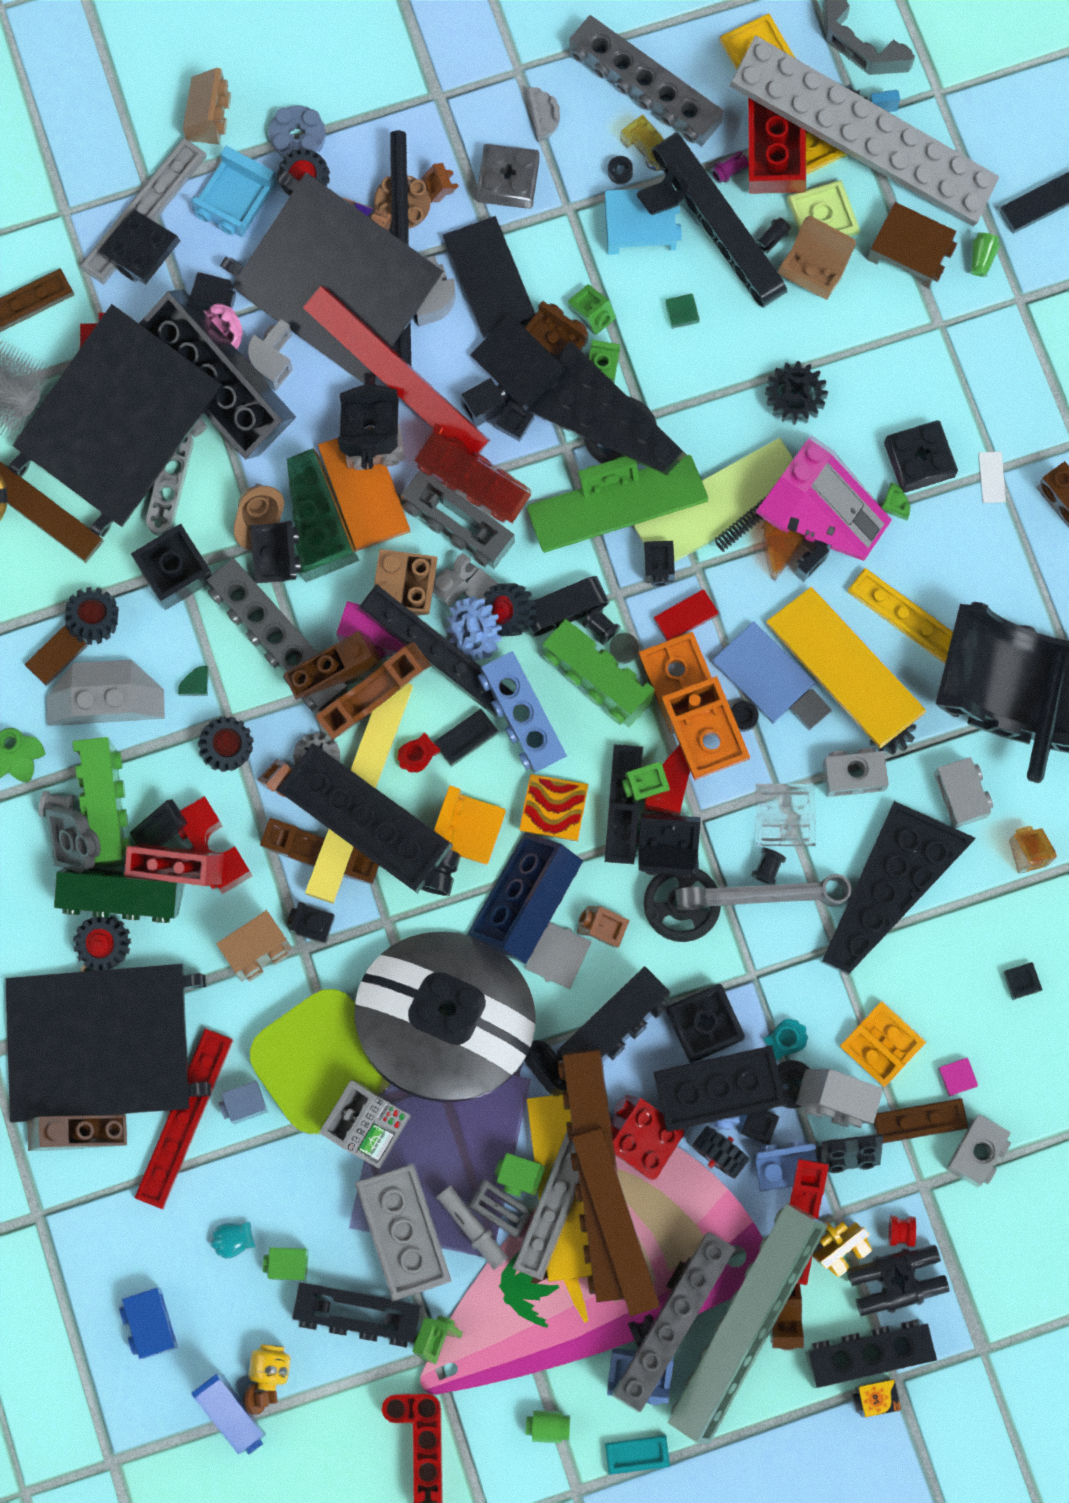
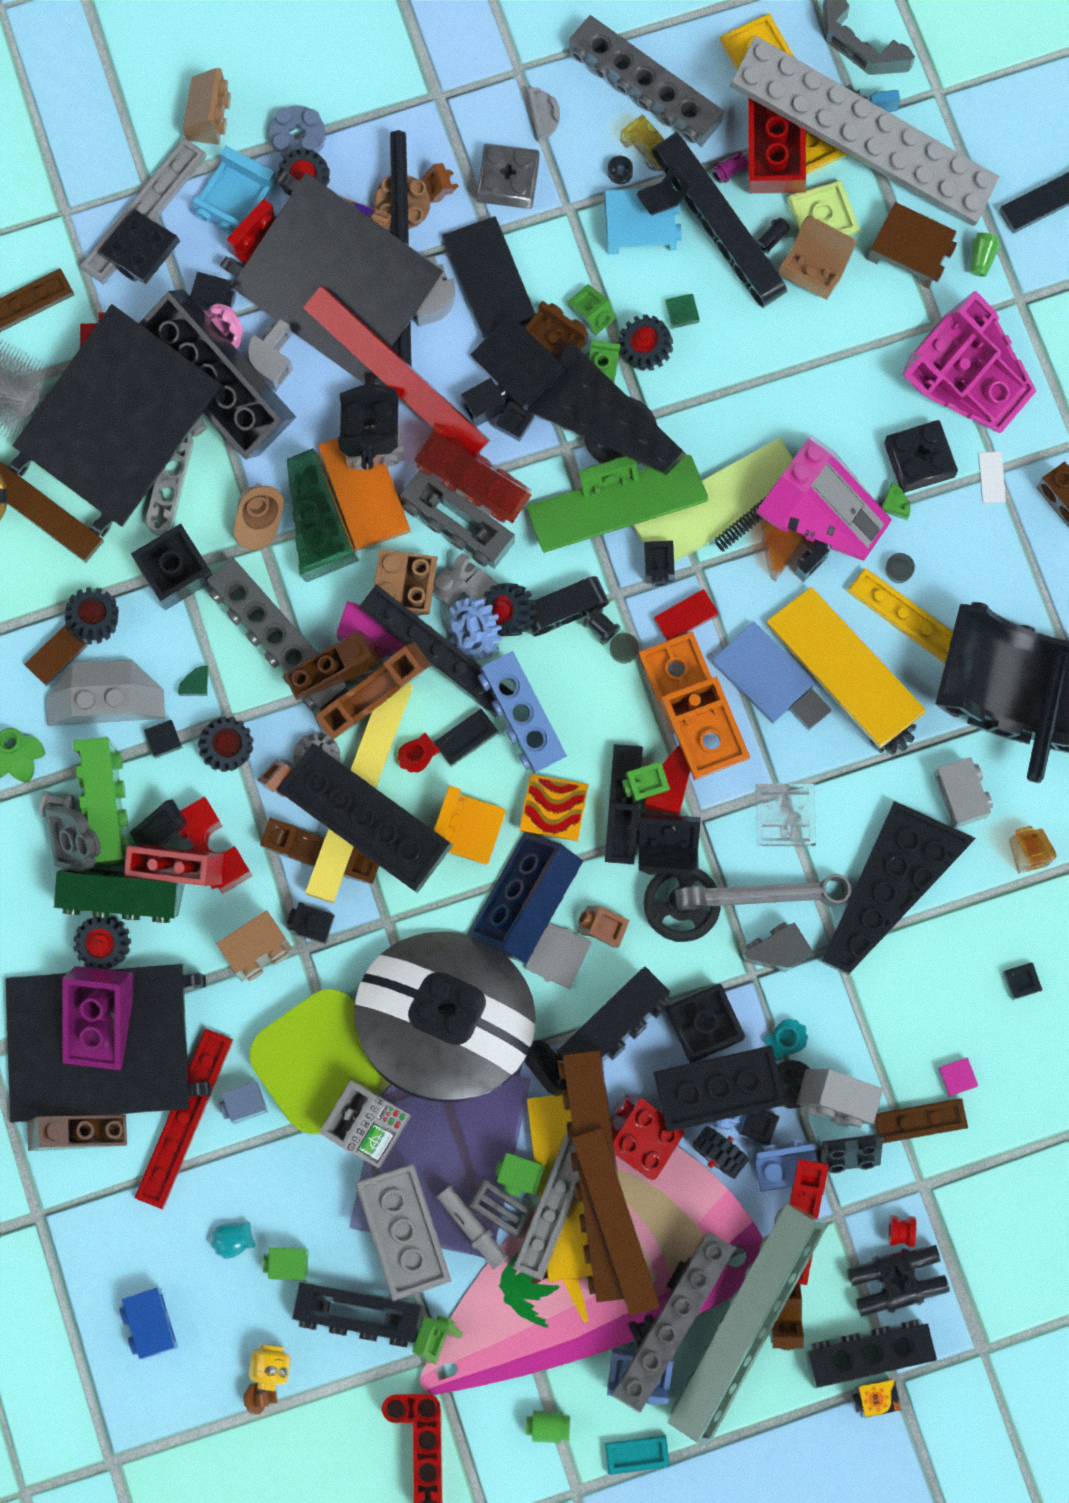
slope [191,1374,267,1455] -> none
black bracket [249,521,301,584] -> none
black wheel [421,850,461,896] -> none
bright green wedge [542,619,655,727] -> none
black tile [731,701,759,732] -> none
black bush [751,848,787,885] -> none
black gear [765,361,828,425] -> none
yellow hips [813,1221,872,1277] -> none
light grey brick [822,748,889,798] -> none
light orange slope [840,1000,927,1088] -> none
light grey brick [946,1114,1011,1188] -> none
none -> magenta slope [62,966,133,1070]
none -> black tile [144,719,183,759]
none -> red bracket [226,198,276,265]
none -> black wheel [619,314,674,371]
none -> dark grey slope [742,922,814,972]
none -> clear smoke tile [885,553,915,584]
none -> dark pink wedge [902,291,1036,433]

